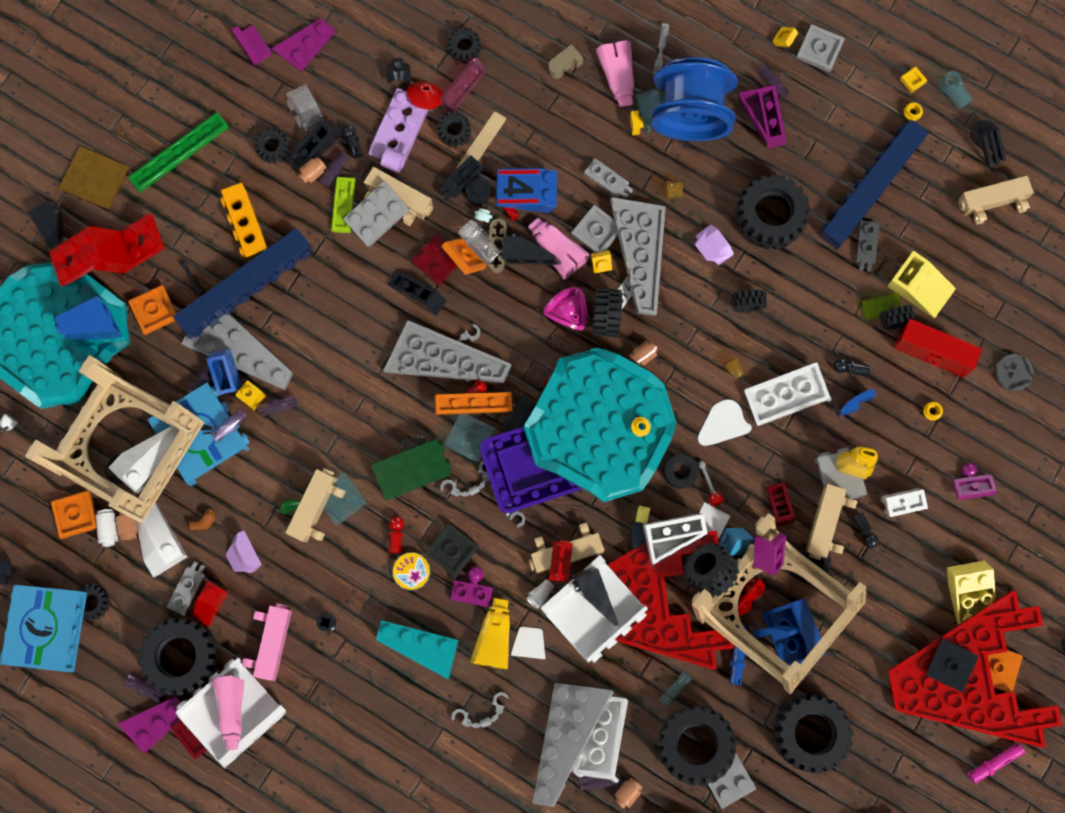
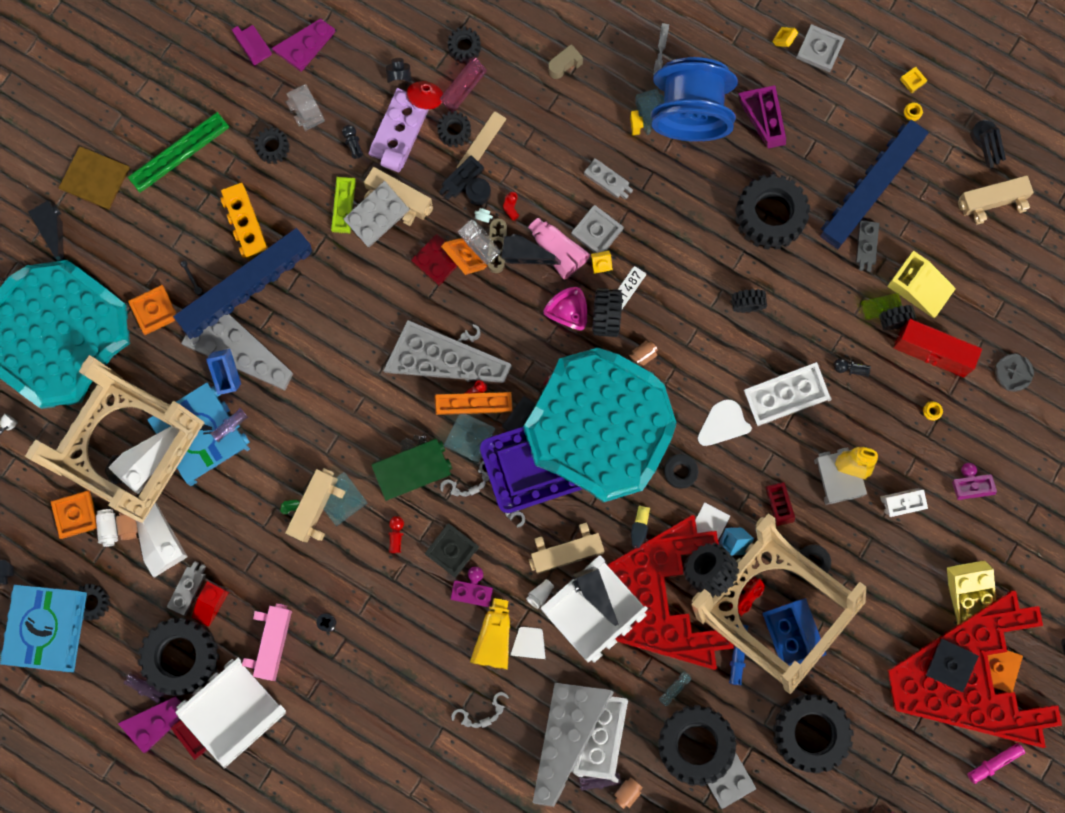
red bracket [49,214,165,287] -> none
blue slope [54,296,123,341] -> none
clear purple pin [187,363,212,393] -> none
dark orange arm [189,509,216,530] -> none
bright pink piece [212,676,245,750] -> none
lavender slope [225,531,262,573] -> none
yellow brick [235,380,266,411] -> none
clear purple pin [257,395,298,417] -> none
black slope [287,119,343,172] -> none
nougat brick [298,156,326,184] -> none
clear purple pin [319,151,350,188] -> none
teal wedge [376,620,459,680] -> none
black slope [387,270,447,316] -> none
tile [392,552,431,591] -> none
blue slope [496,168,557,213] -> none
red hinge [549,540,573,582] -> none
bright pink piece [596,40,634,107] -> none
light grey wing [610,197,666,316] -> none
yellow plate [631,417,651,437] -> none
white wedge [643,513,708,565] -> none
clear yellow wheel [666,180,683,199] -> none
lavender slope [695,224,734,266] -> none
hinge [698,461,725,507] -> none
clear yellow hose [725,358,744,379] -> none
magenta panel [753,532,786,576] -> none
blue slope [753,625,800,641] -> none
clear purple pin [758,64,789,100] -> none
tan brick [805,484,857,560] -> none
blue slope [837,389,876,417] -> none
black pin [852,512,879,549] -> none
clear light blue piece [940,71,974,110] -> none

